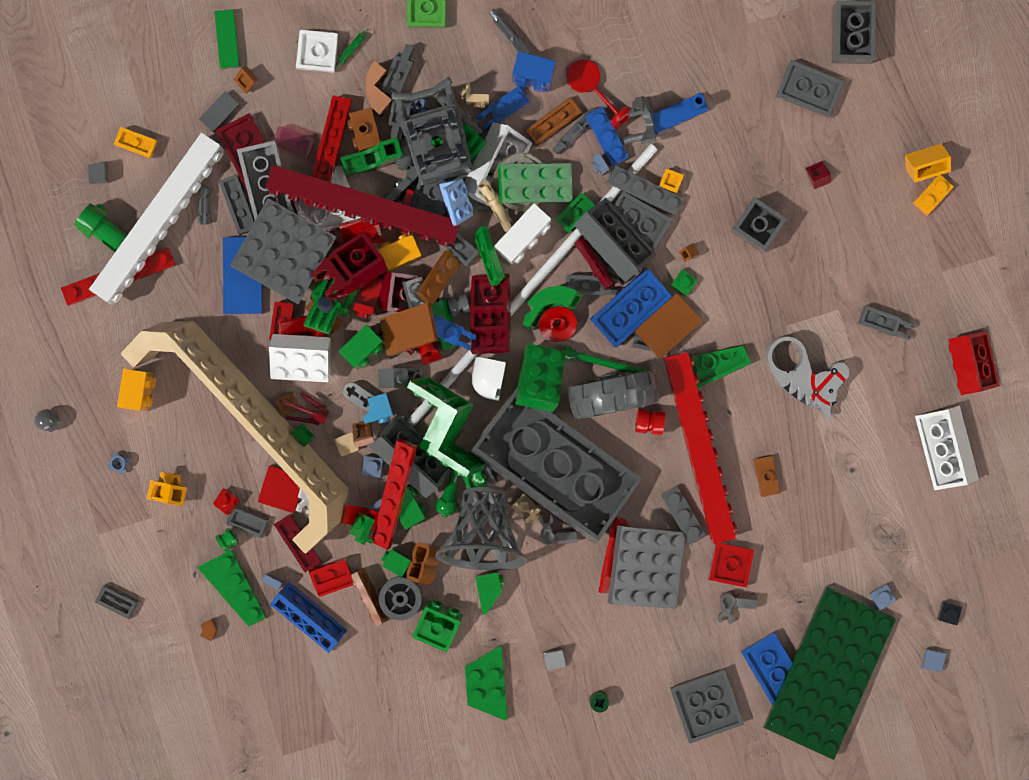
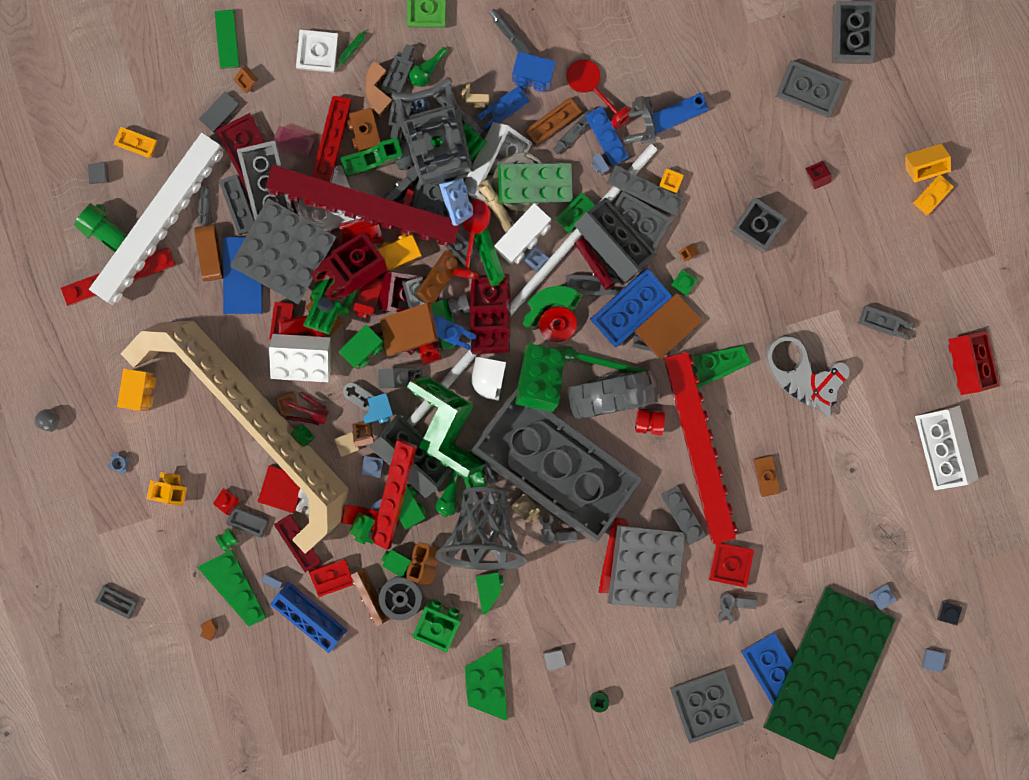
none -> dark orange beam [195,224,223,282]
none -> green piece [409,47,448,87]
none -> red piece [453,200,491,280]
none -> sand blue tile [523,245,549,272]

